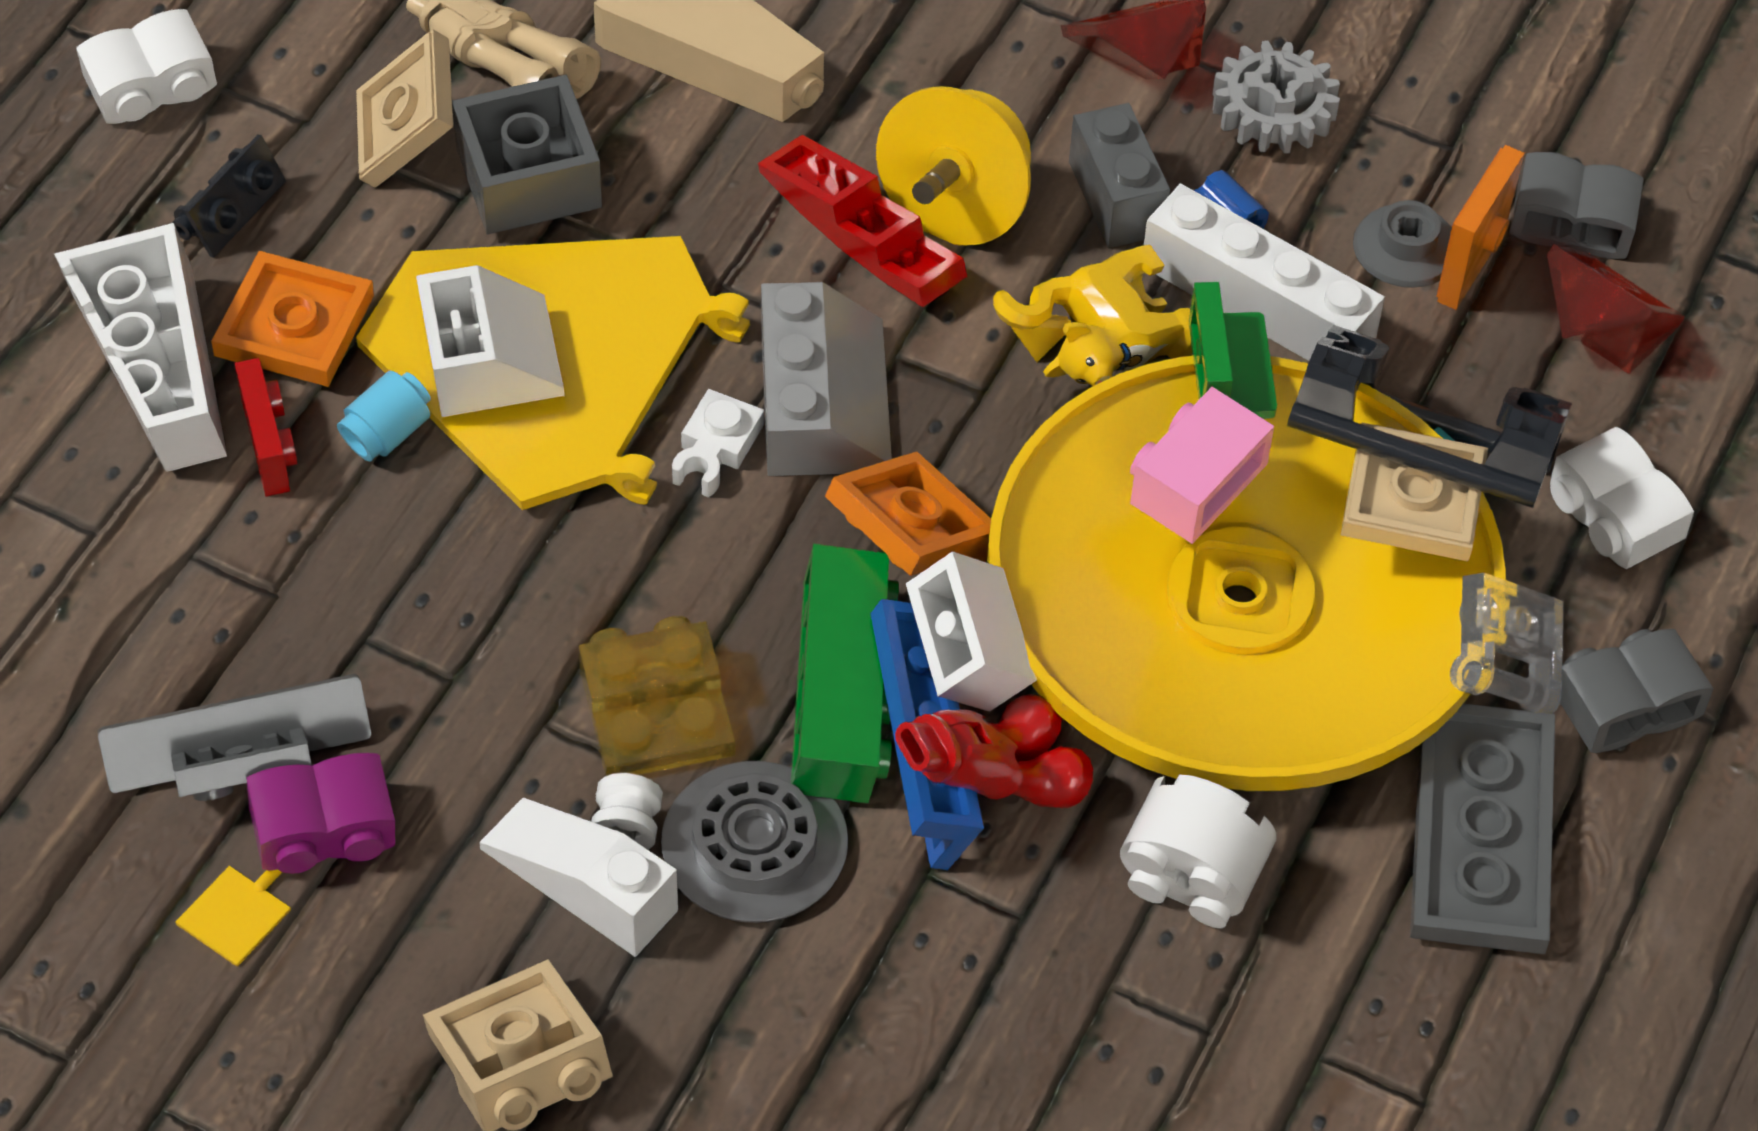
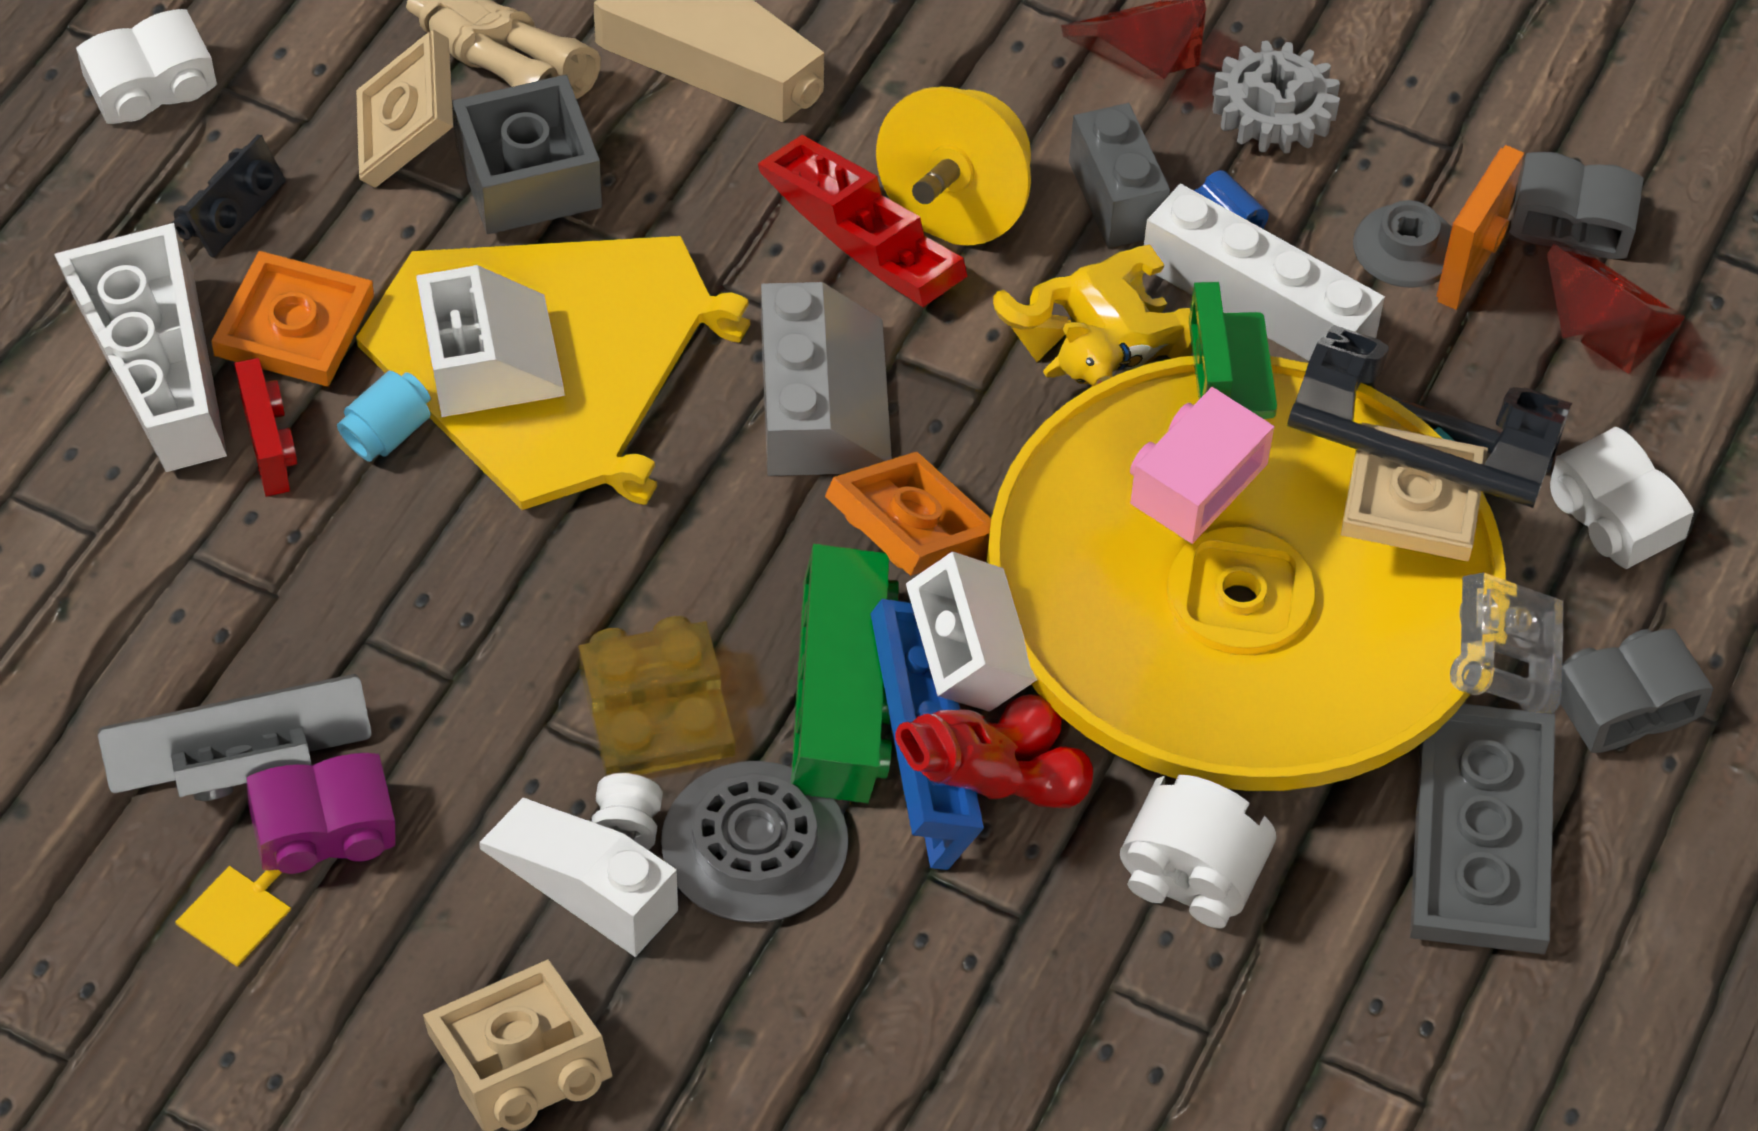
white plate [672,389,764,497] -> none

